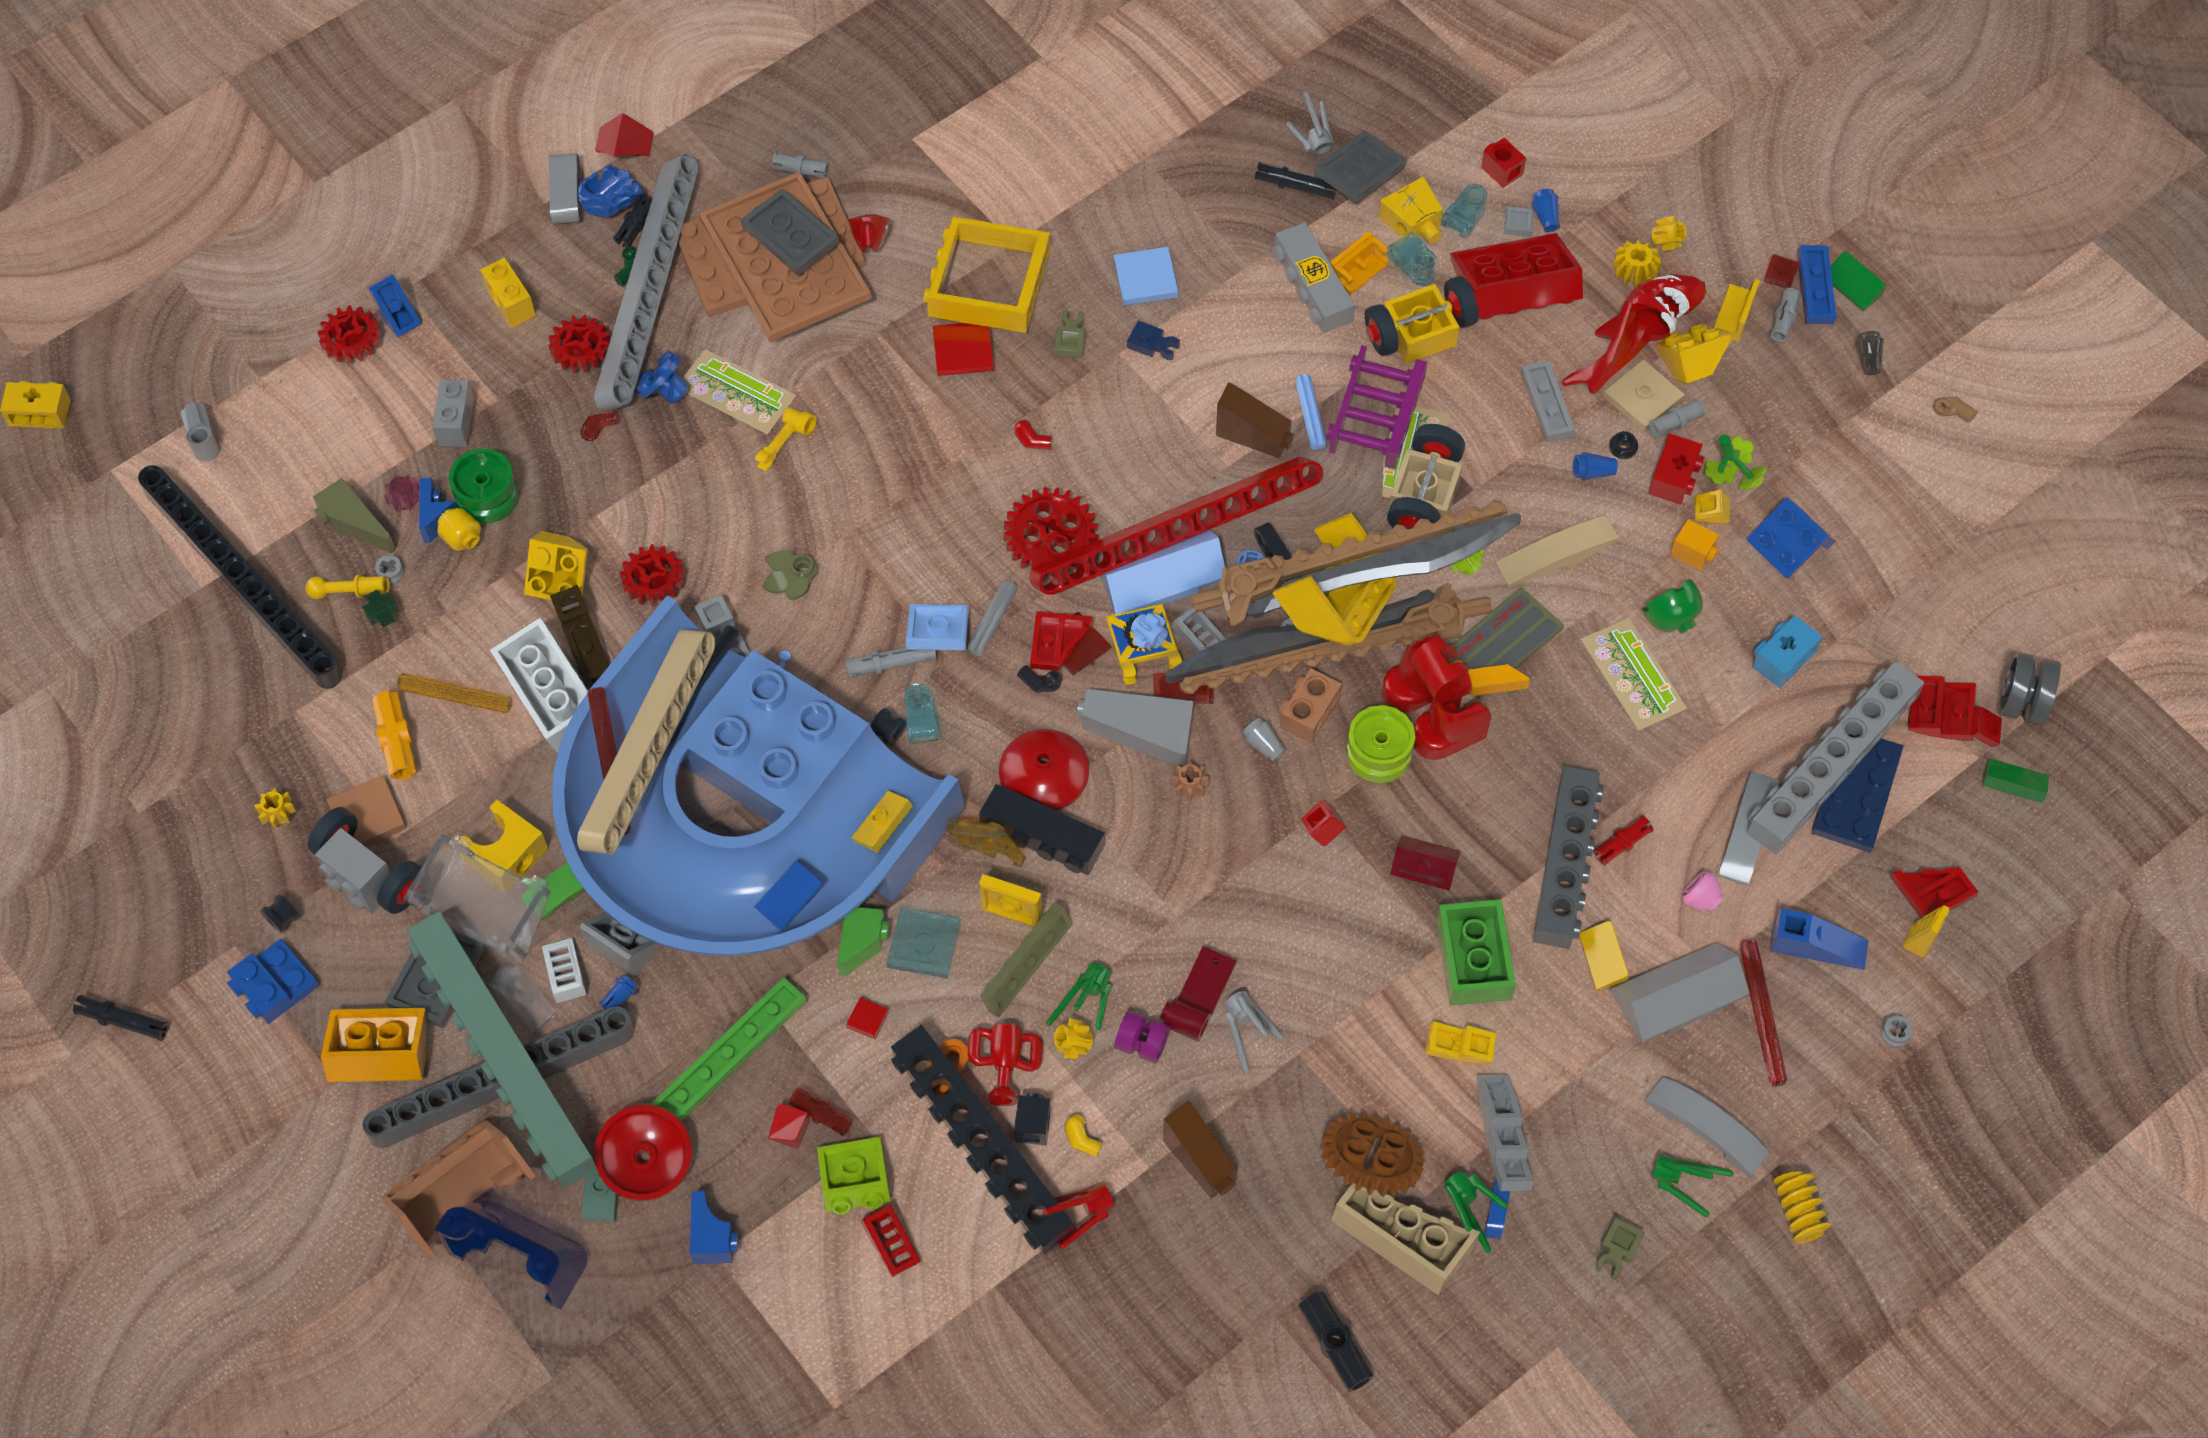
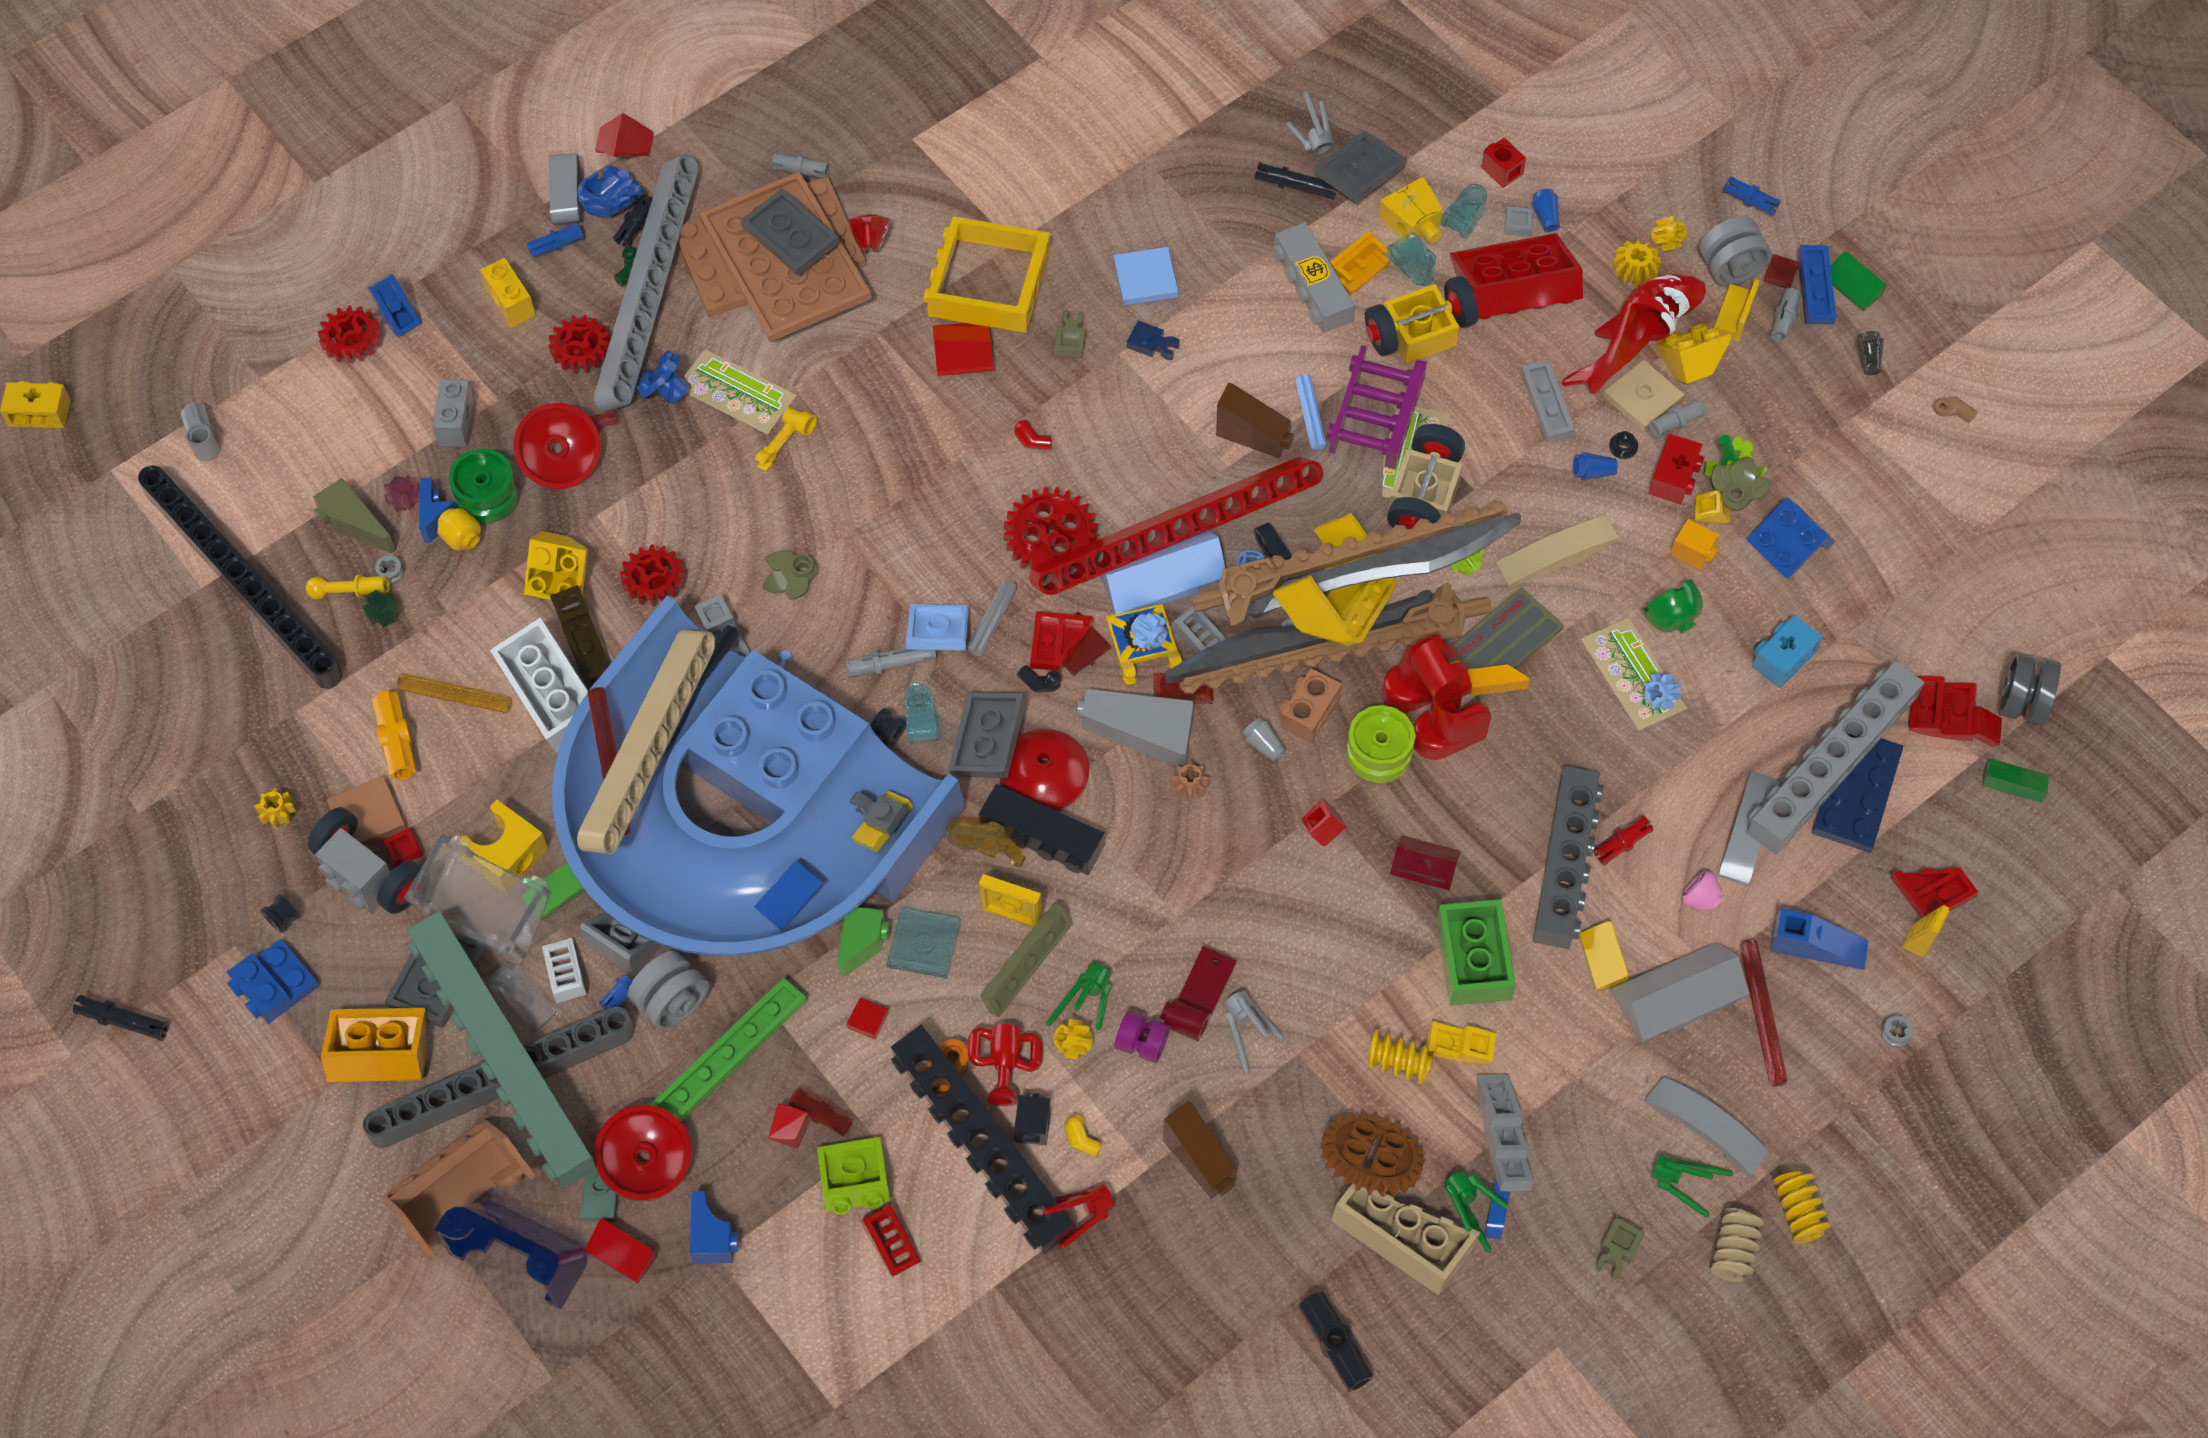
none -> red tile [382,827,424,868]
none -> red dish [513,403,601,489]
none -> blue axle [527,222,583,257]
none -> red slope [584,1218,657,1284]
none -> light grey wheel [627,950,710,1031]
none -> dark grey plate [849,792,908,836]
none -> dark grey plate [948,692,1027,778]
none -> yellow piece [1366,1029,1437,1086]
none -> light blue gear [1643,673,1681,709]
none -> light grey wheel [1699,216,1773,286]
none -> tan piece [1711,1208,1765,1282]
none -> olive plate [1712,457,1770,511]
none -> blue pin [1723,176,1781,216]

